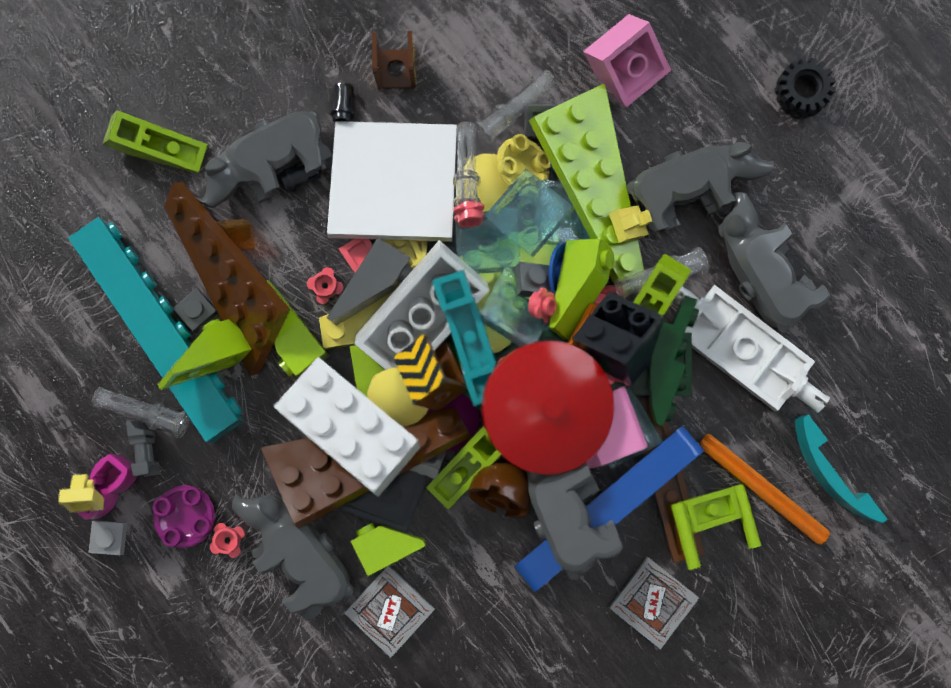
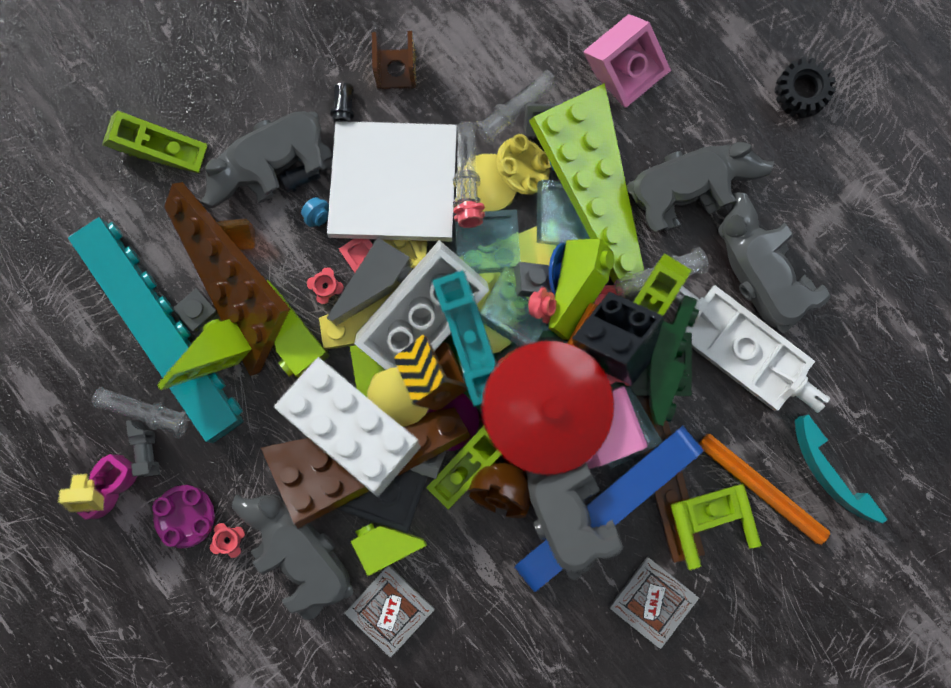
light grey plate [88,521,127,555] -> none
clear light blue plate [485,168,575,257] -> none
light yellow tile [609,205,653,243] -> none
none -> dark azure plate [301,197,329,227]

